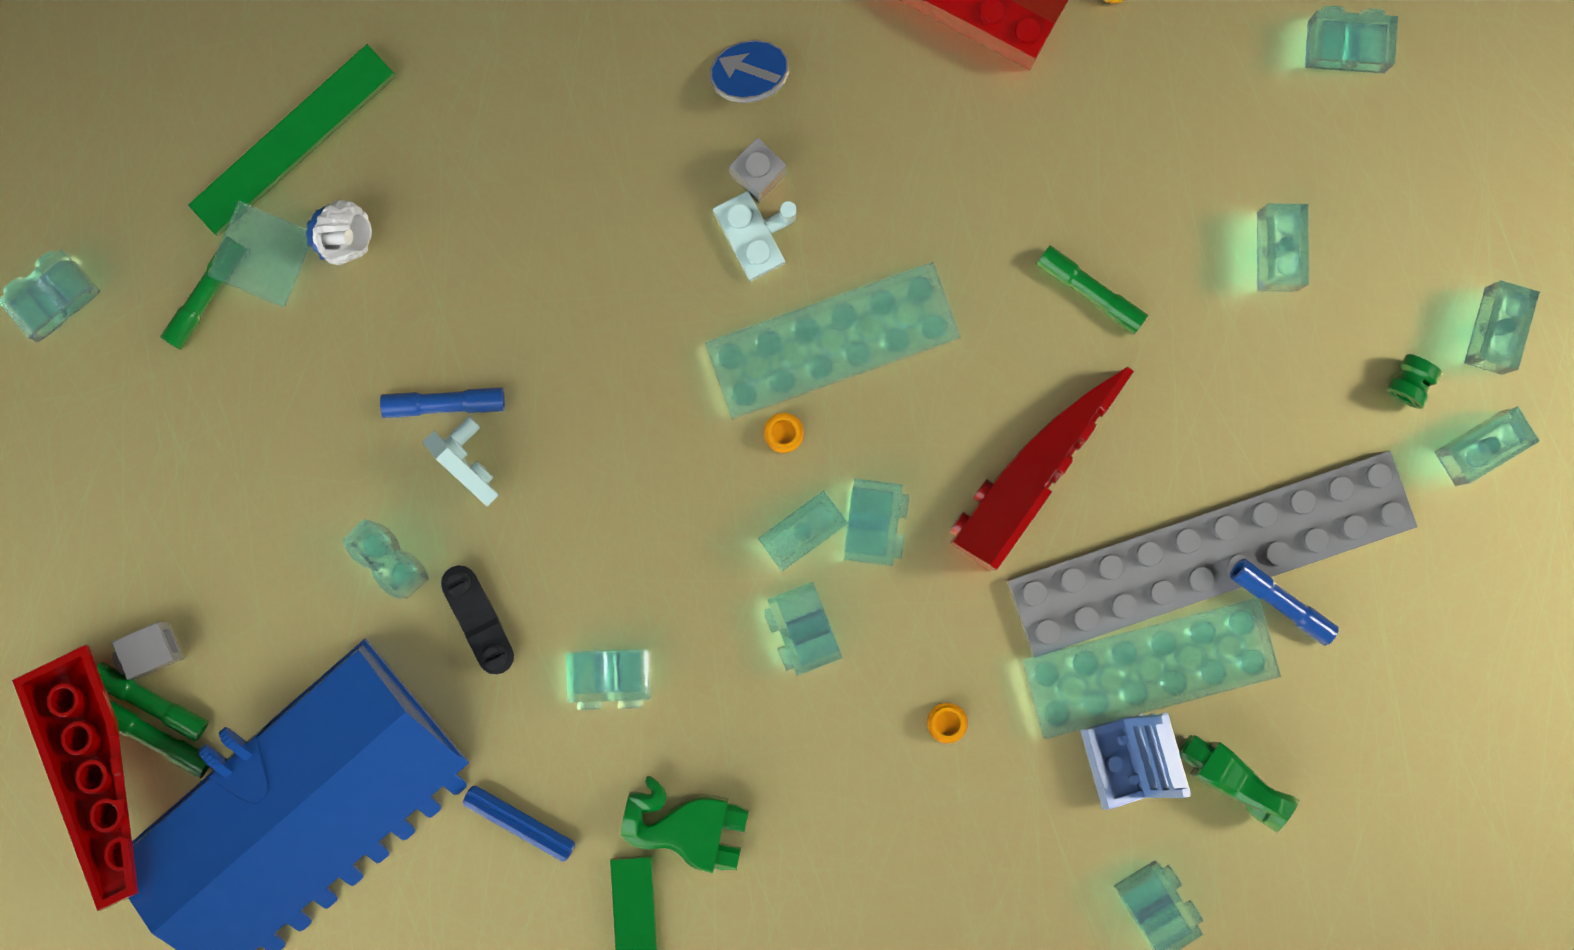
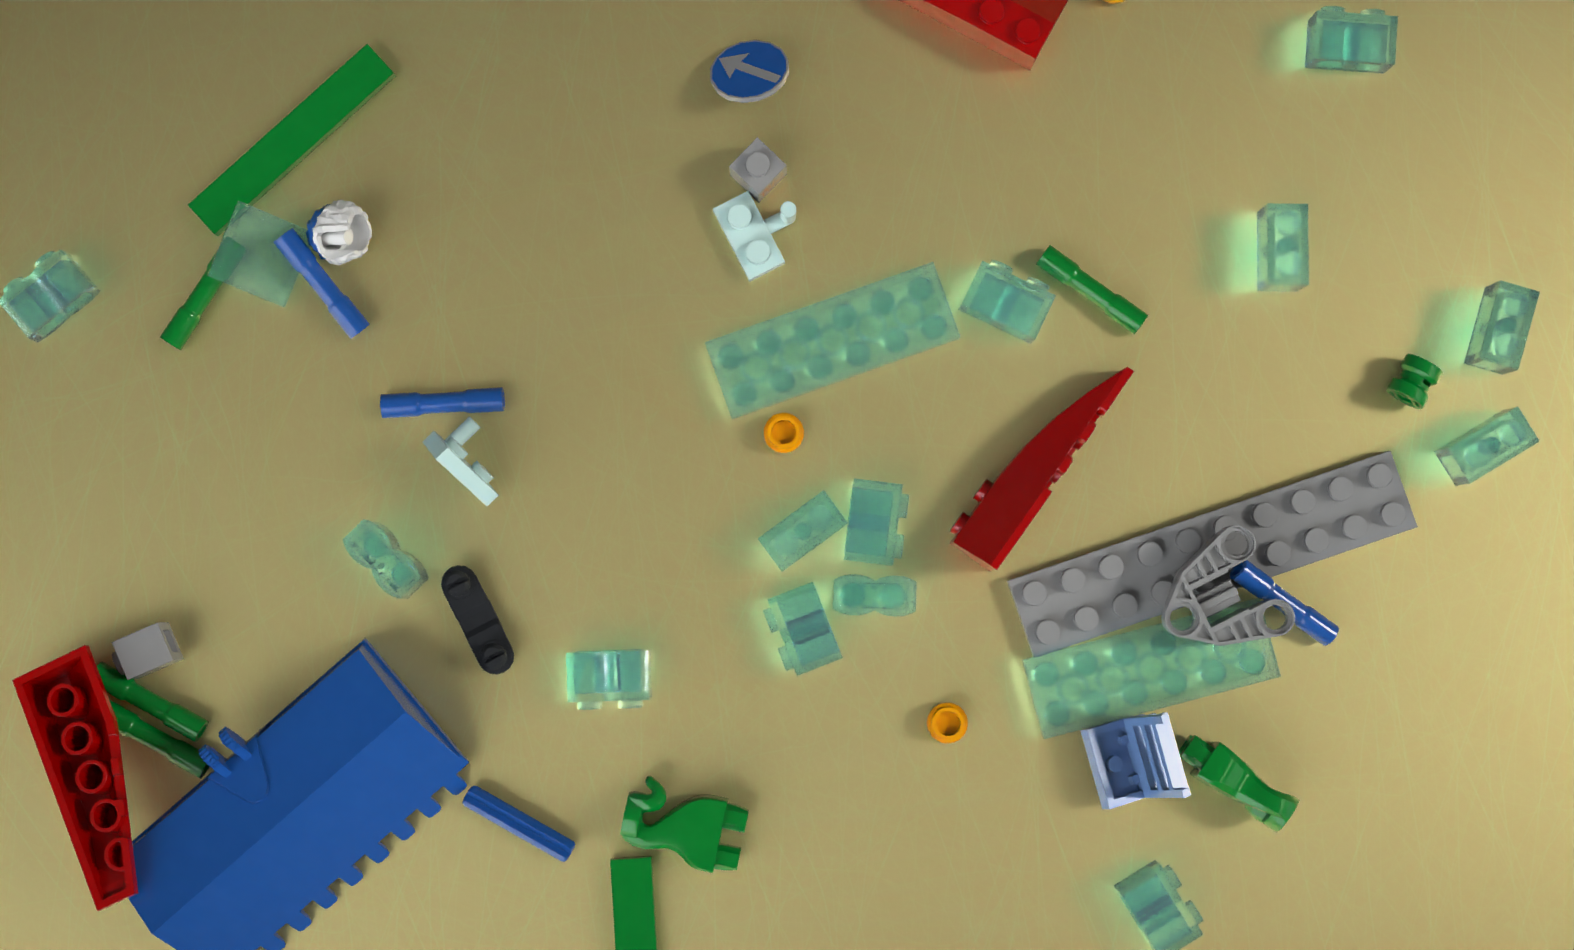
none -> blue piece [273,228,370,339]
none -> clear light blue brick [832,574,917,617]
none -> clear light blue brick [958,260,1056,344]
none -> light grey connector [1161,525,1295,646]

